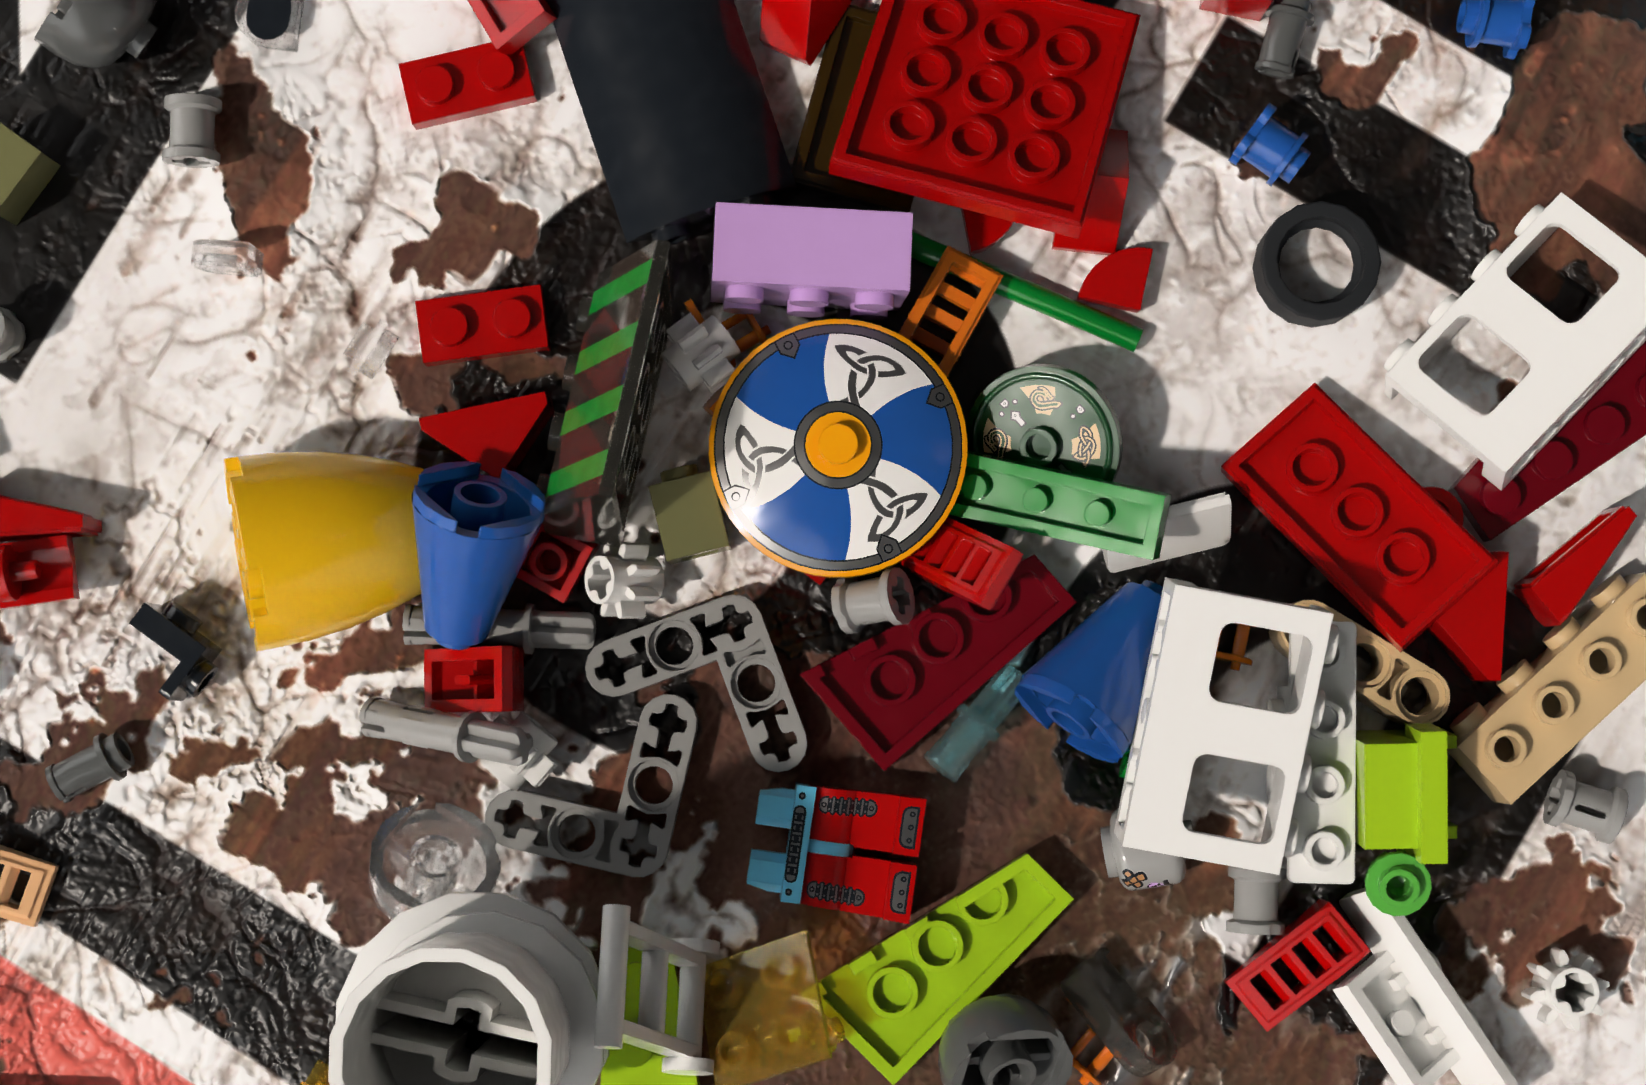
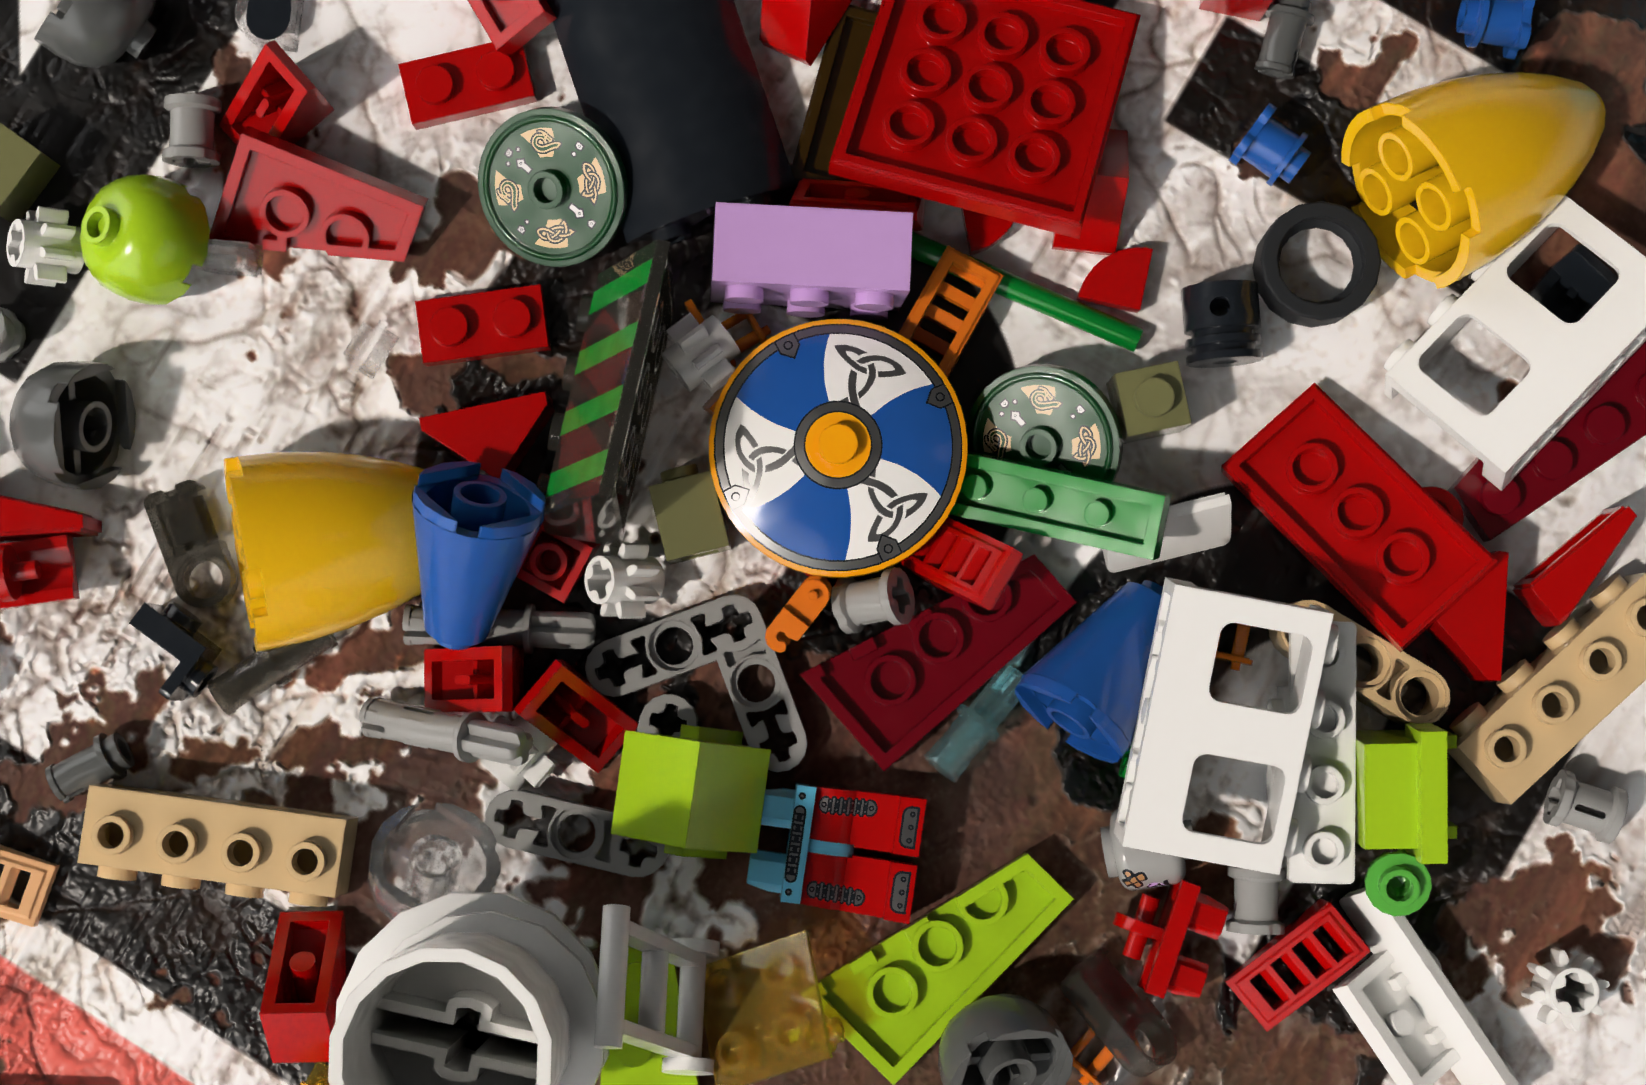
none -> white gear [6,206,84,287]
none -> dark grey cylinder [9,361,136,490]
none -> tan brick [77,783,359,907]
none -> lime cylinder [80,174,210,305]
none -> clear smoke piece [144,480,238,609]
none -> clear smoke pin [207,633,338,716]
none -> red wing [209,126,429,262]
none -> red slope [219,40,335,145]
none -> red slope [259,910,346,1063]
none -> shield [478,107,629,267]
none -> red slope [514,659,638,773]
none -> lime plate [611,724,771,859]
none -> orange piece [765,575,832,653]
none -> red slope [789,179,925,231]
none -> olive brick [1106,360,1192,444]
none -> red hips [1113,879,1229,999]
none -> black piece [1181,280,1264,368]
none -> yellow cylinder [1341,72,1606,289]
none -> black bracket [1527,244,1618,323]

